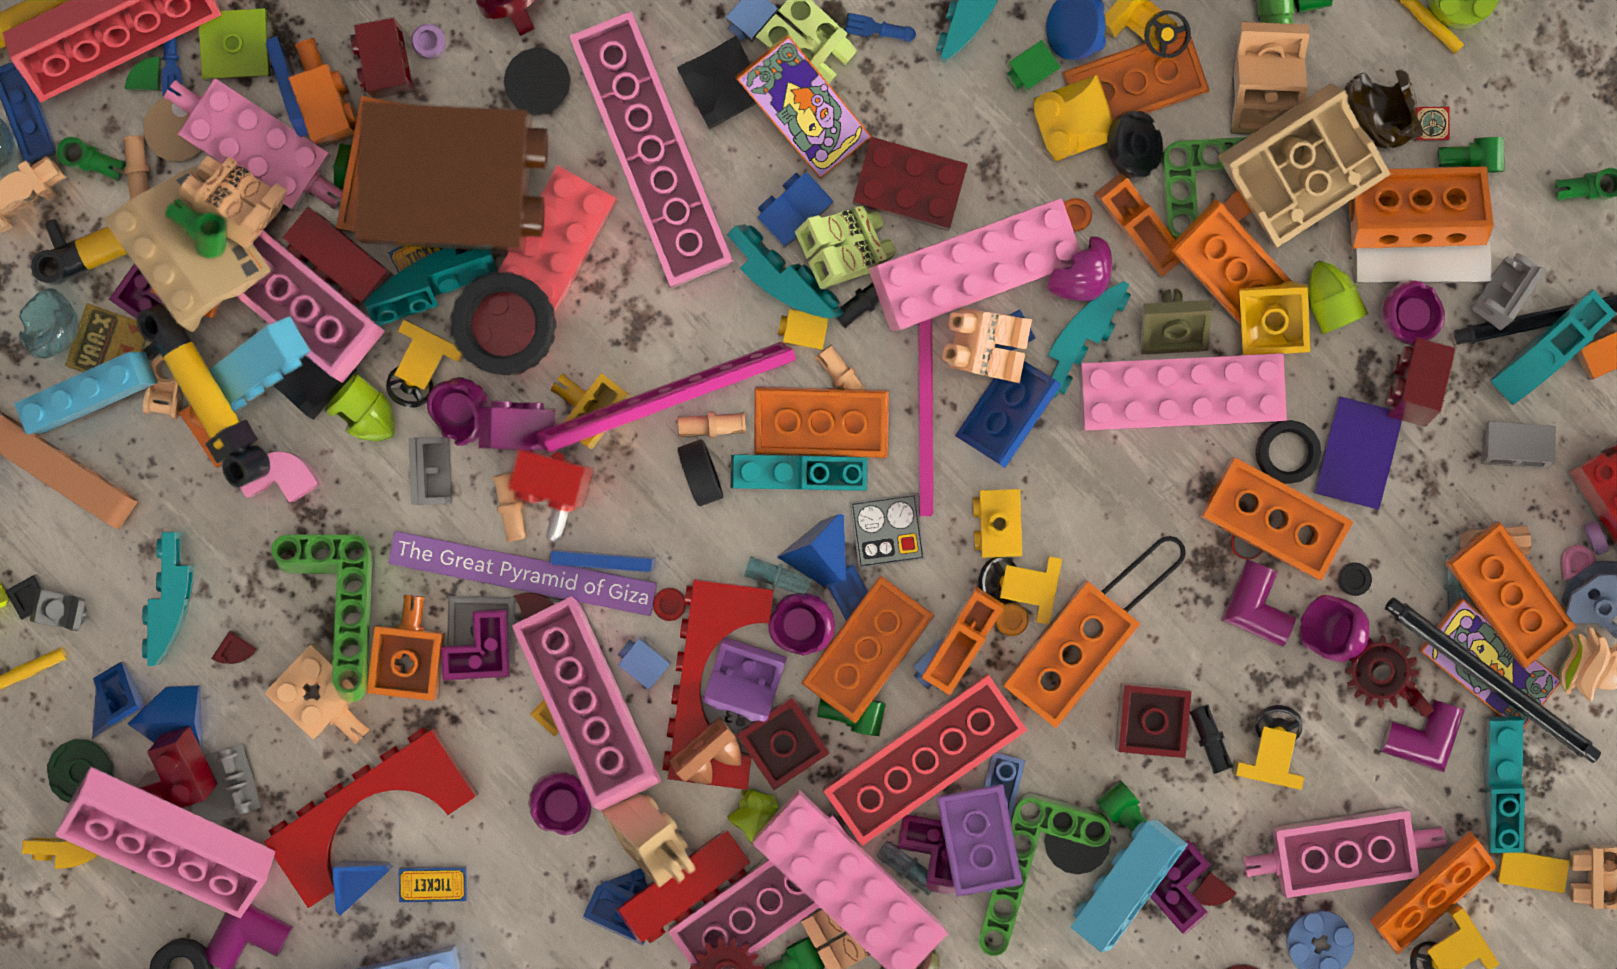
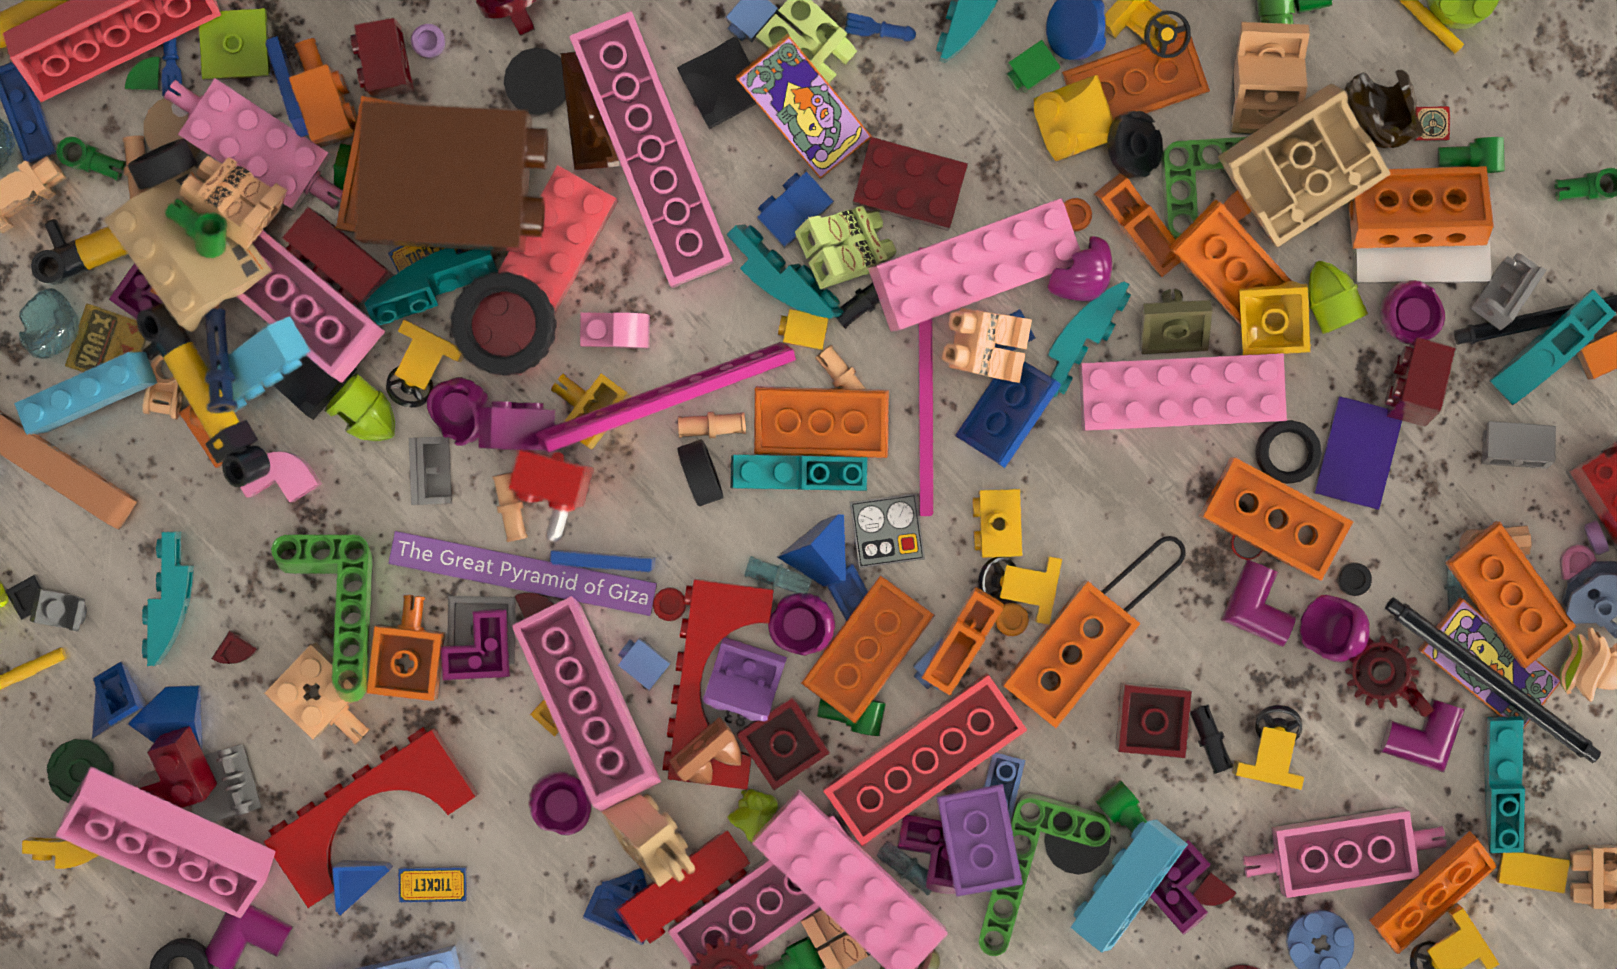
none -> black tyre [128,139,196,190]
none -> dark blue pin [204,308,238,413]
none -> reddish brown wing [560,52,620,170]
none -> bright pink brick [580,312,650,349]

